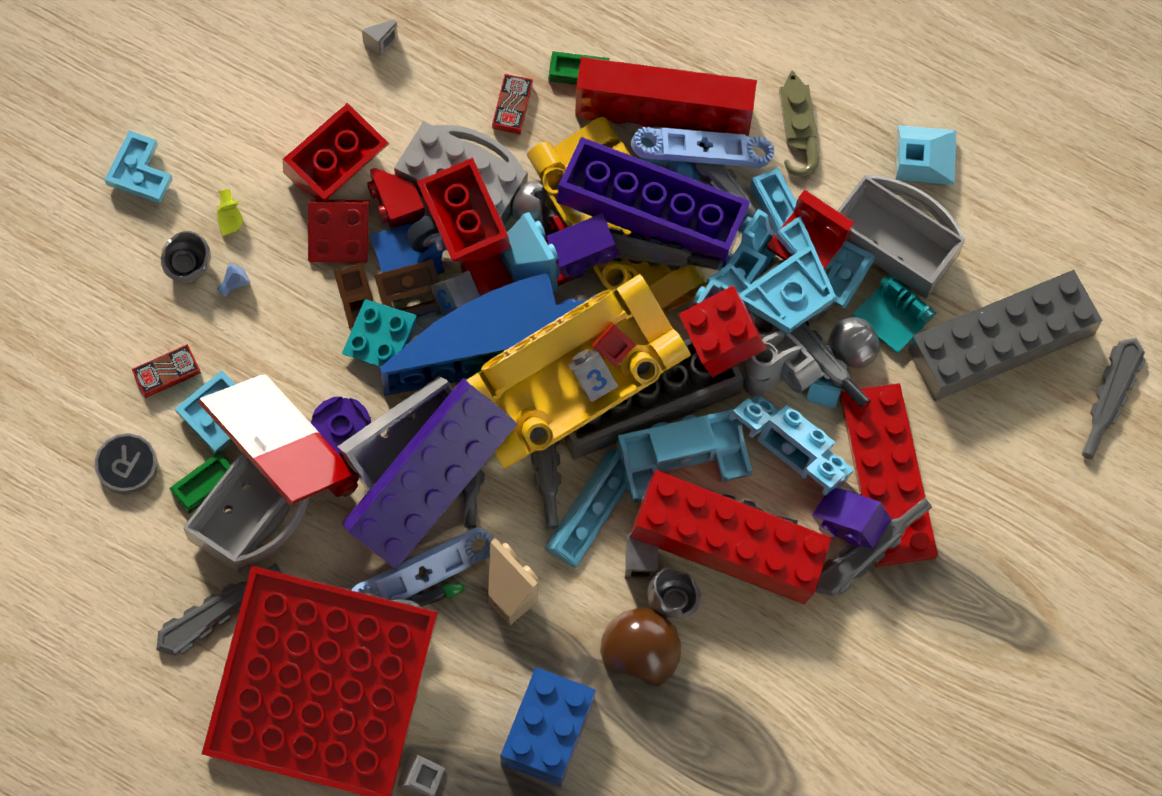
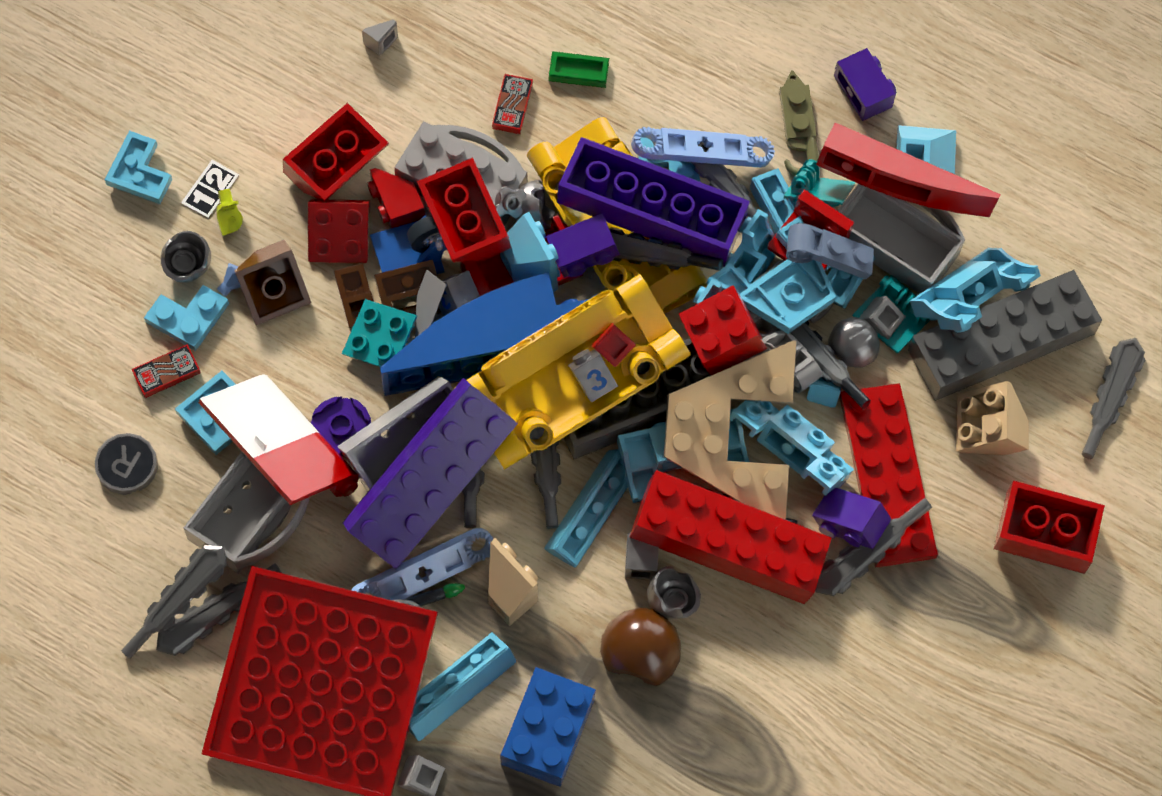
green tile [169,451,231,514] -> none
red brick [575,57,757,137] -> none
none -> dark grey sword [121,545,227,658]
none -> medium azure plate [144,285,229,351]
none -> sticker [181,160,239,218]
none -> reddish brown slope [234,239,312,325]
none -> medium azure slope [409,632,516,741]
none -> light grey sticker [415,270,447,338]
none -> flat silver plate [495,186,526,218]
none -> tan wing [664,340,796,520]
none -> teal hinge [784,159,856,207]
none -> sand blue plate [786,223,874,279]
none -> red slope [816,123,1001,217]
none -> dark purple brick [834,48,897,121]
none -> light grey slope [859,296,906,339]
none -> medium azure bracket [910,248,1041,333]
none -> tan slope [956,381,1029,456]
none -> red brick [994,480,1105,574]

